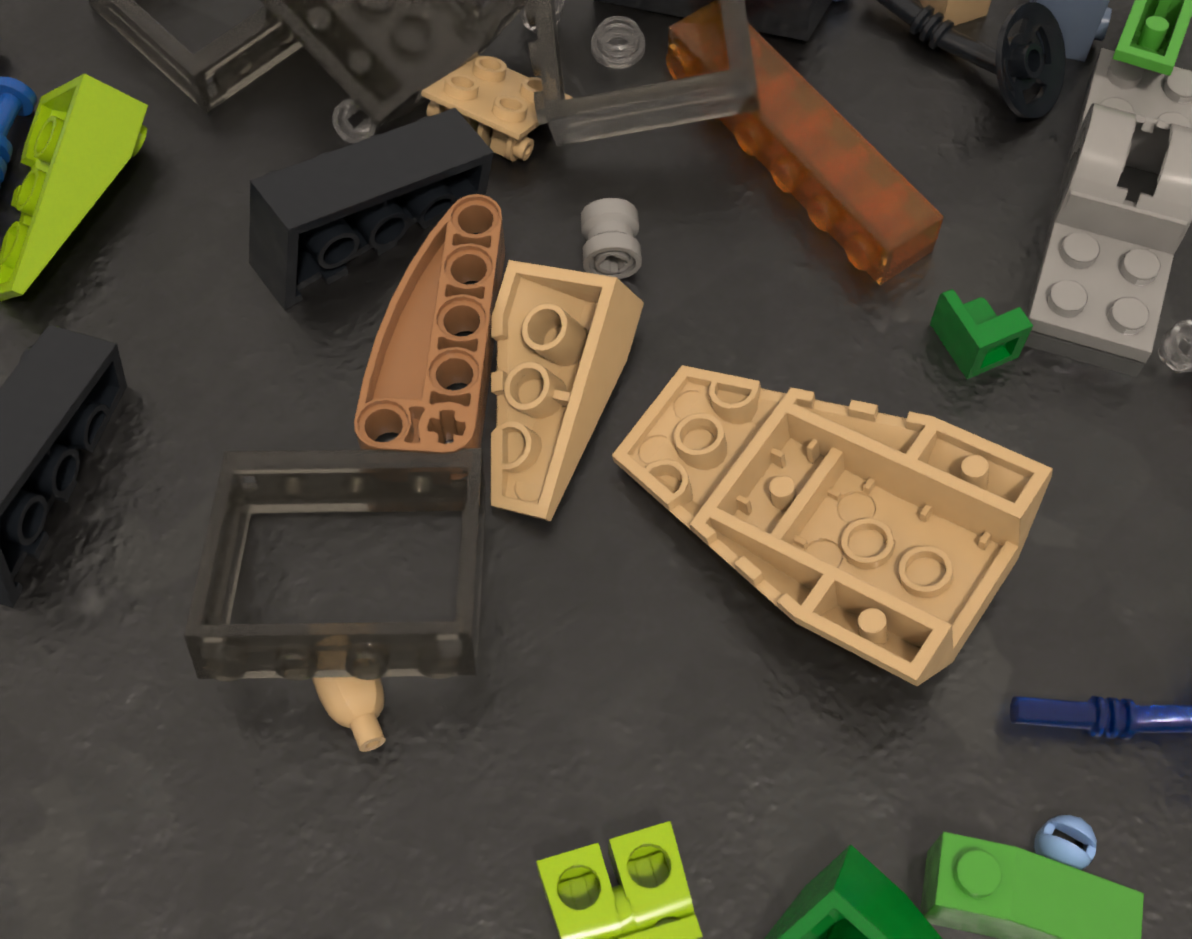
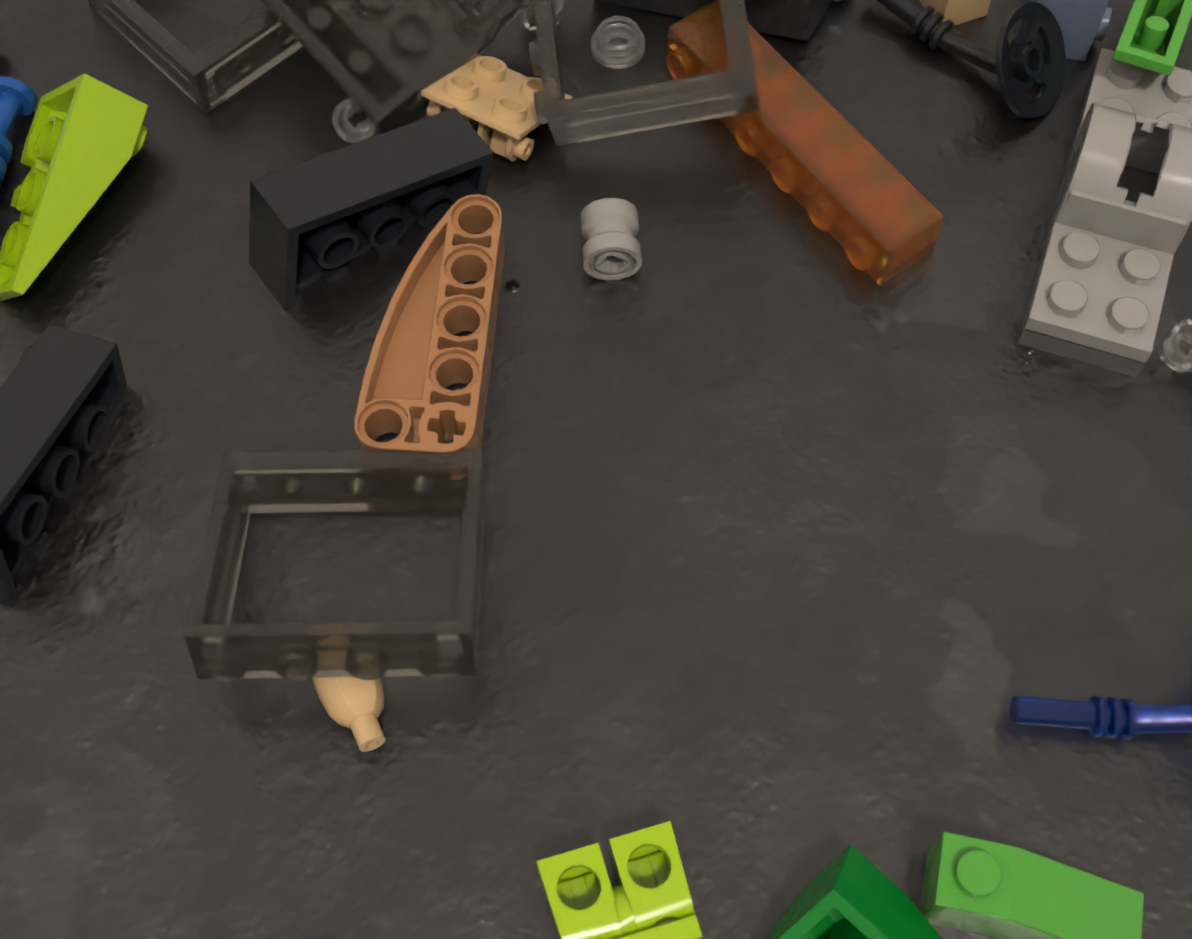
tan wedge [491,260,644,521] -> none
tan wedge [612,365,1053,686] -> none
green panel [930,289,1033,379] -> none
light blue hinge [1034,815,1097,870] -> none

